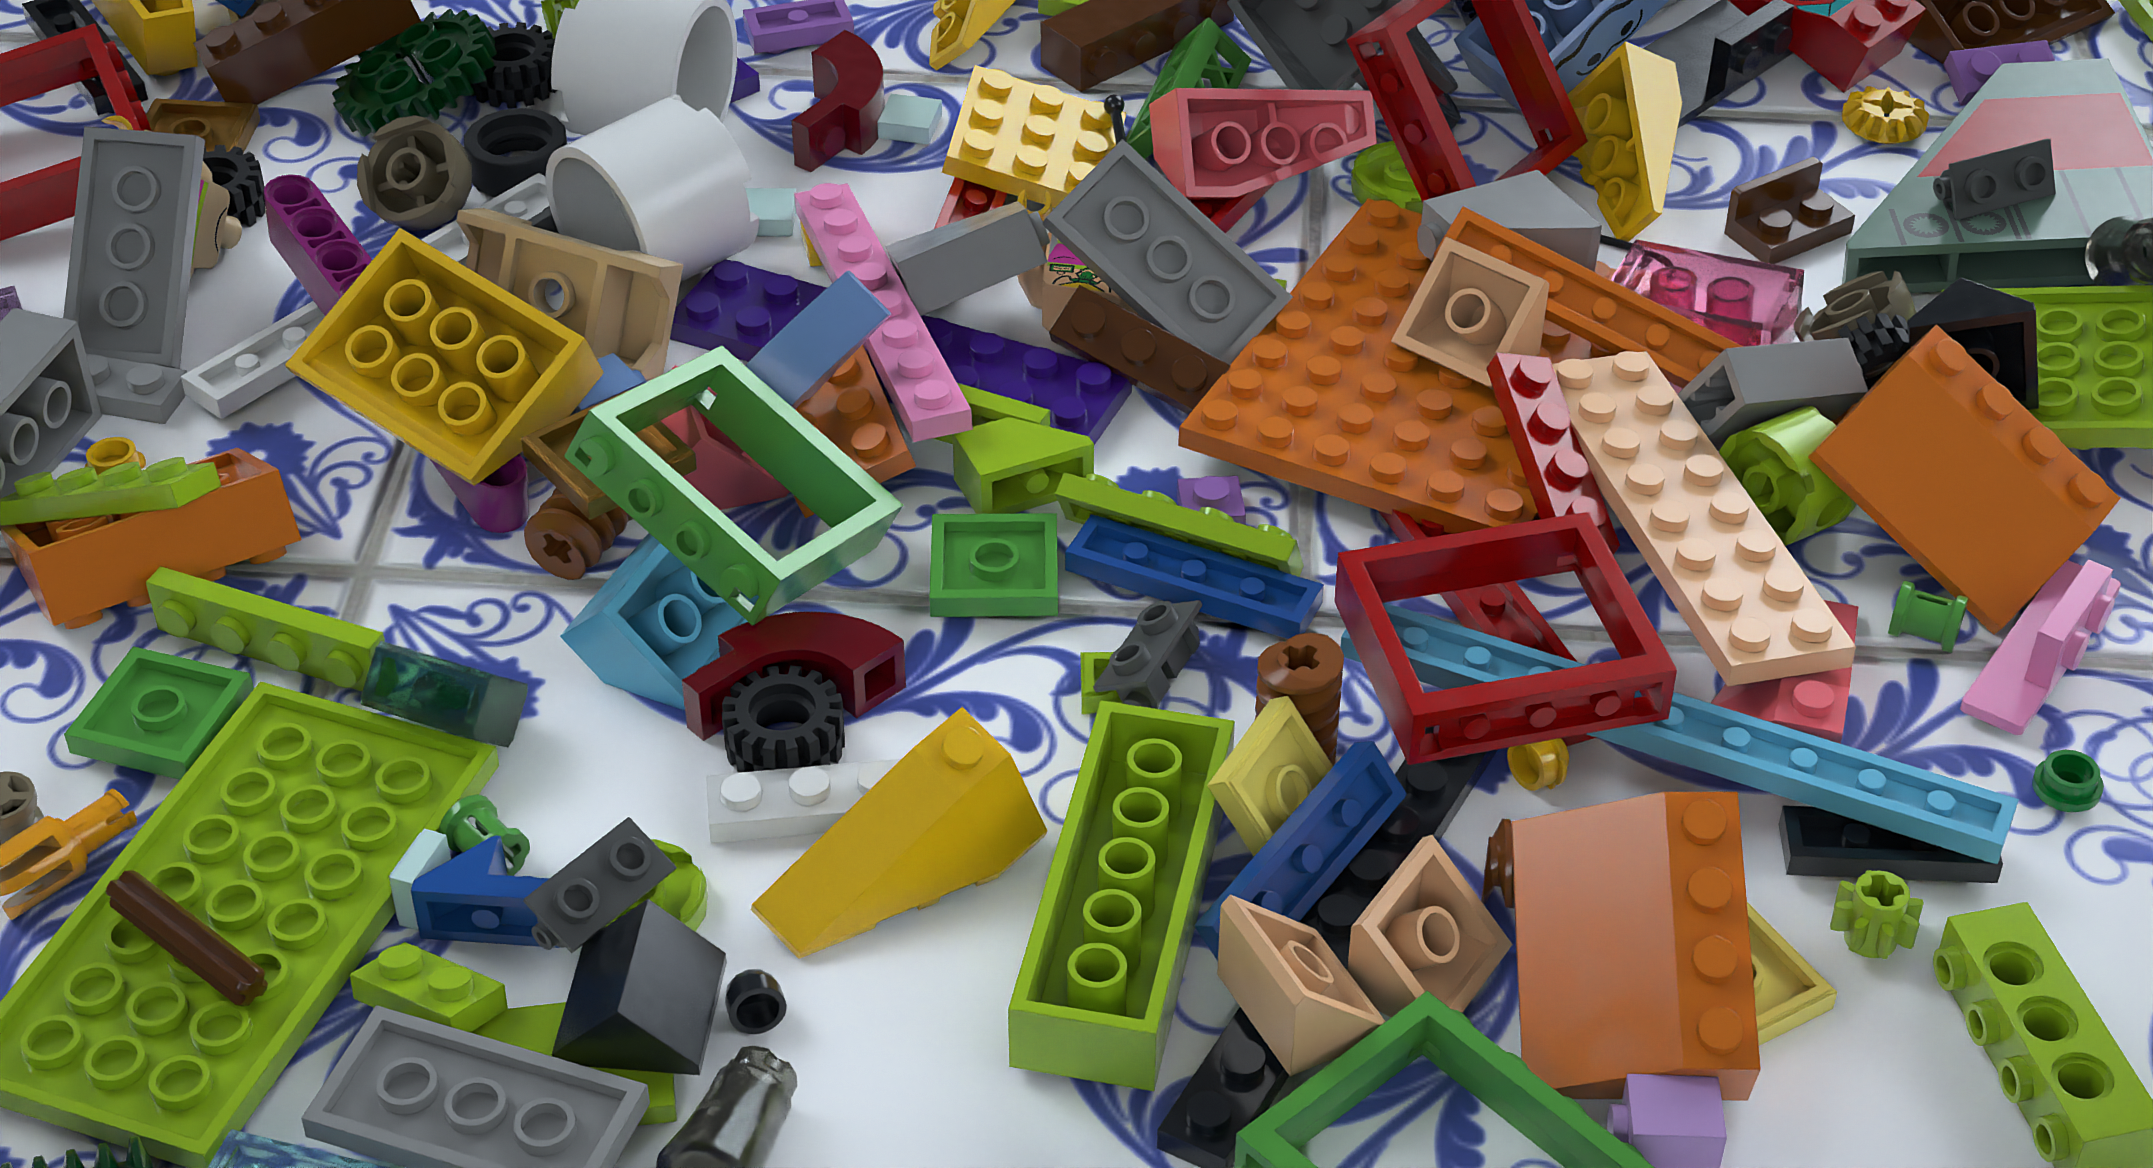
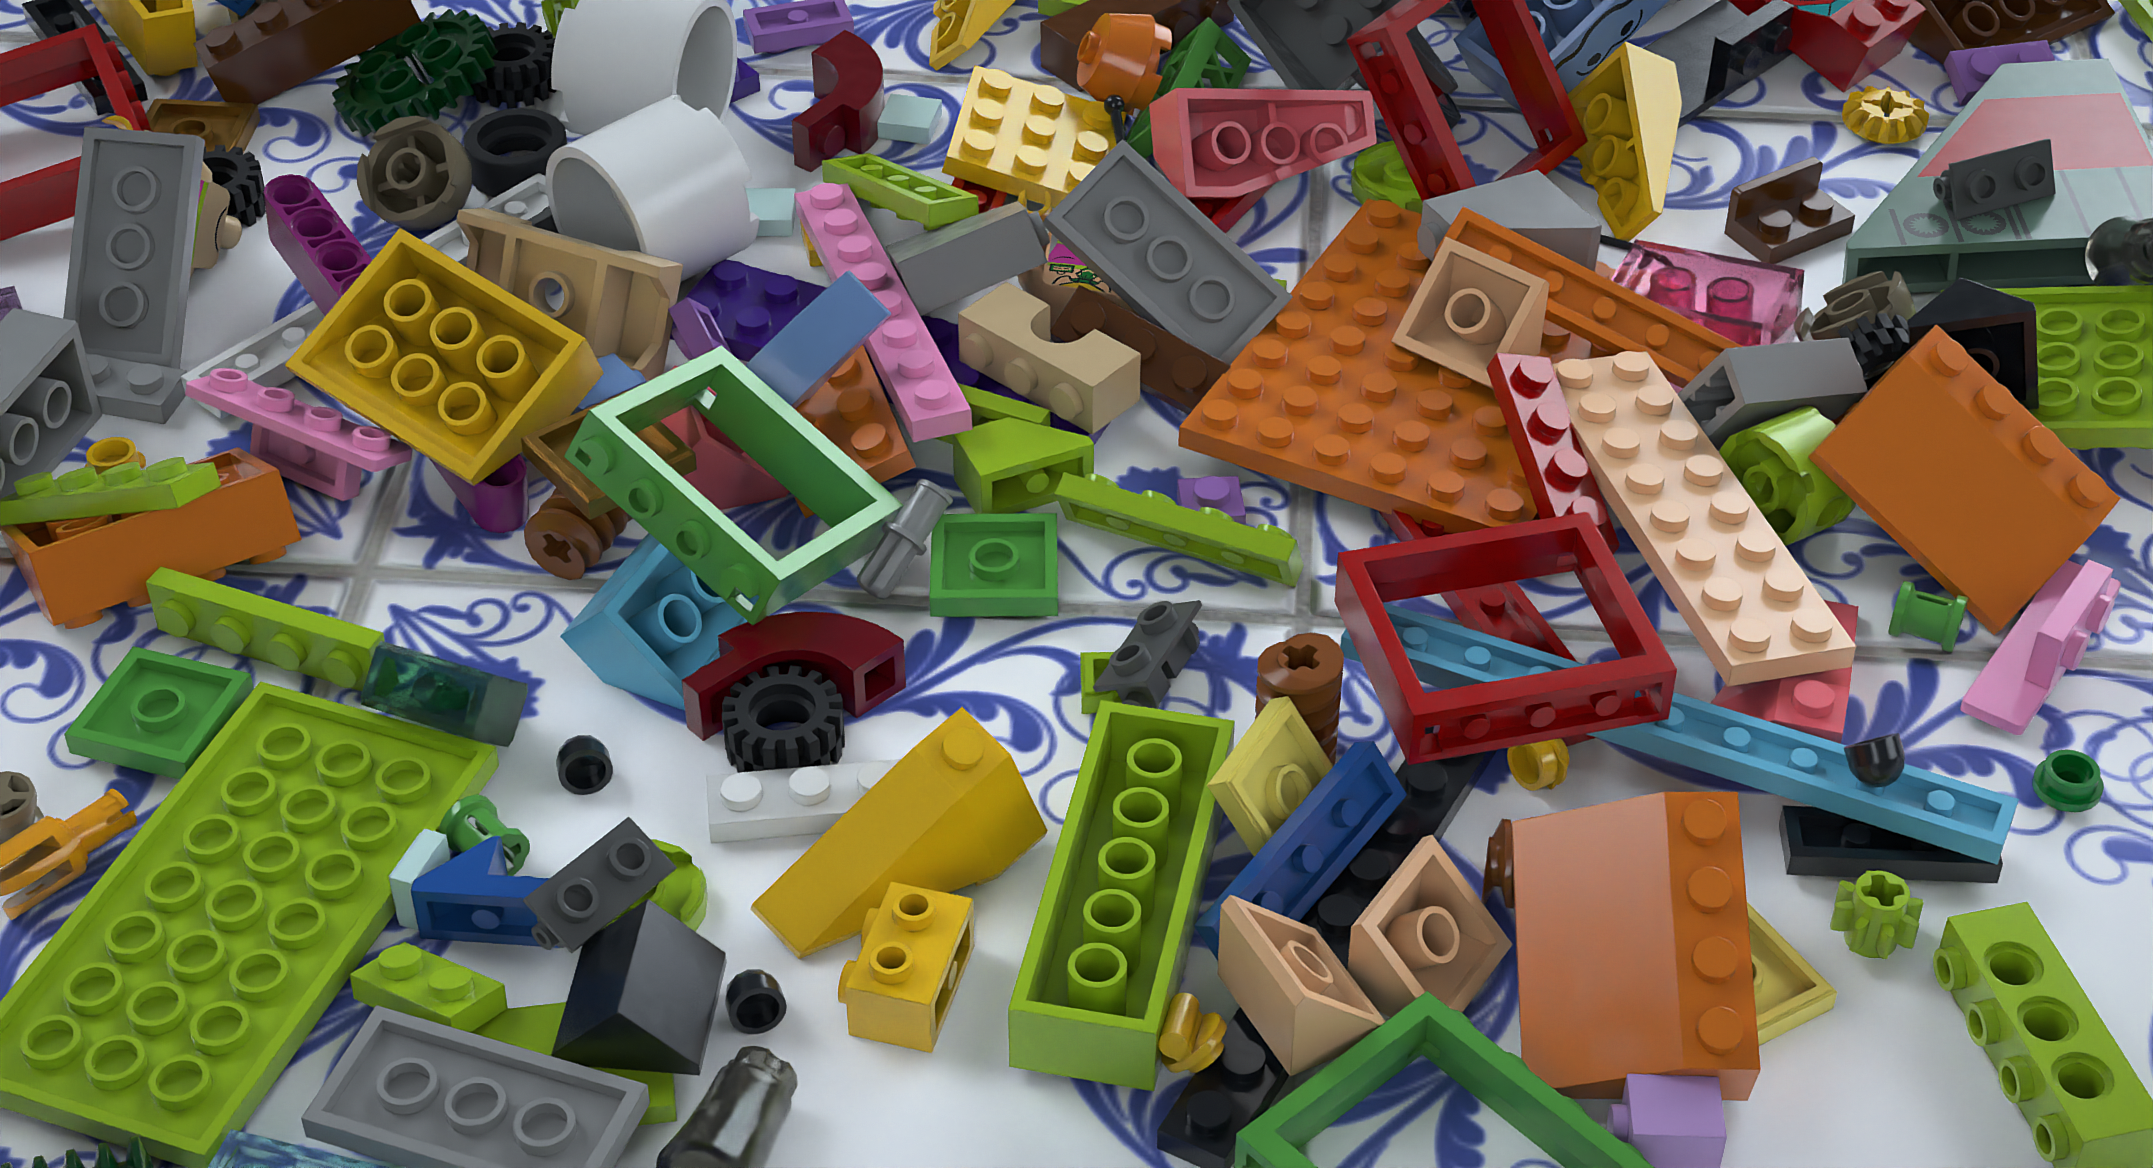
reddish brown axle [106,870,268,1006] -> none
blue plate [1065,514,1324,639] -> none
none -> bright pink bracket [185,368,412,501]
none -> black hinge [556,735,613,795]
none -> medium lavender plate [668,297,733,360]
none -> lime plate [822,153,979,231]
none -> yellow brick [838,882,975,1053]
none -> light grey axle [857,479,953,600]
none -> tan arch [958,282,1141,435]
none -> orange cone [1077,13,1172,116]
none -> yellow plate [1158,992,1227,1073]
none -> black hinge [1844,733,1905,787]

